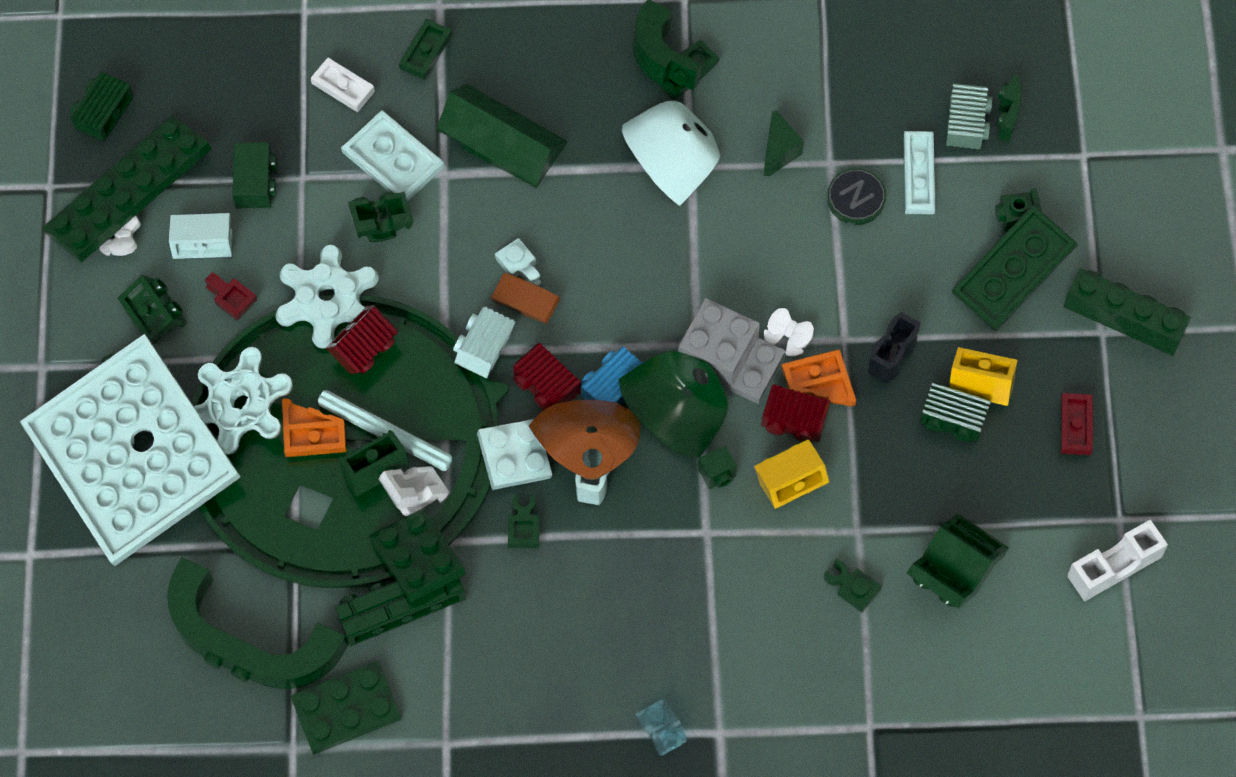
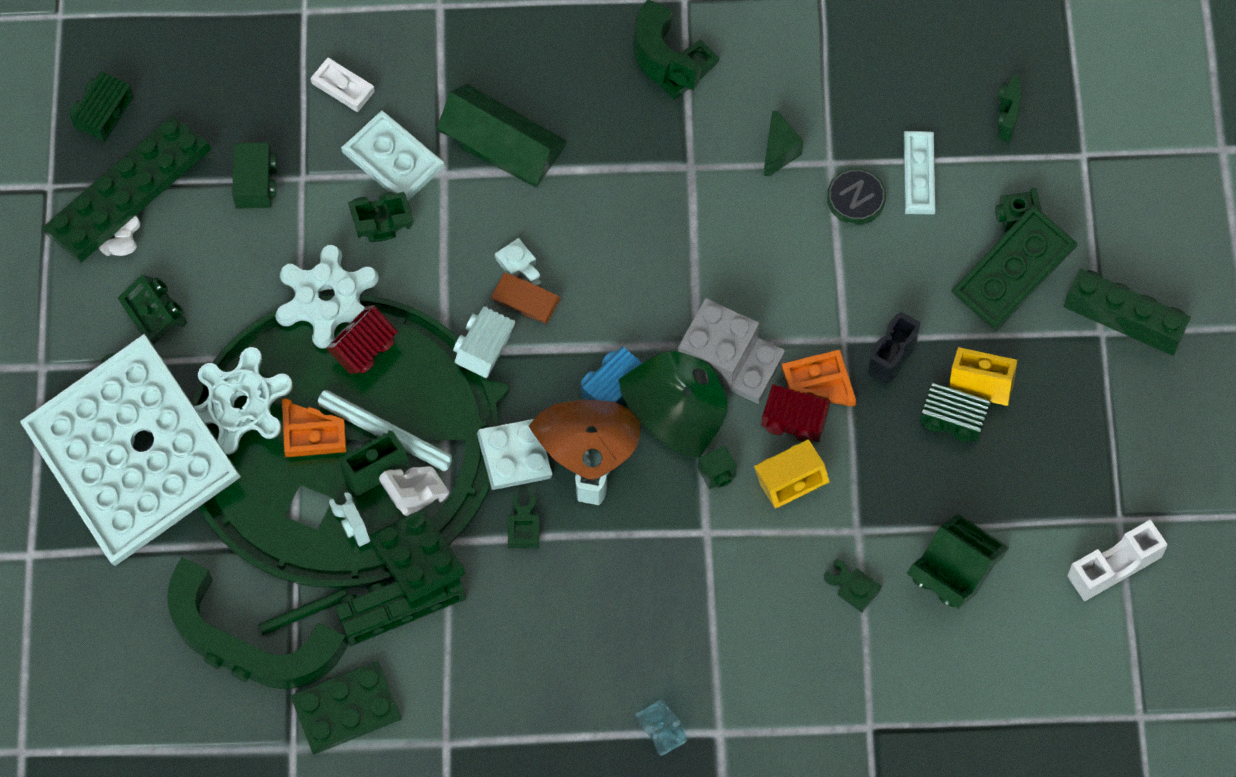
light aqua hinge [169,213,232,259] -> none
dark red plate [204,272,257,321] -> none
dark green plate [399,19,452,80] -> none
dark red brick [513,343,581,410] -> none
light aqua piece [622,101,720,206] -> none
white piece [764,308,814,357] -> none
sand green brick [946,83,993,150] -> none
dark red plate [1060,393,1093,455] -> none
none -> dark green bar [258,588,348,635]
none -> light aqua plate [329,492,370,547]

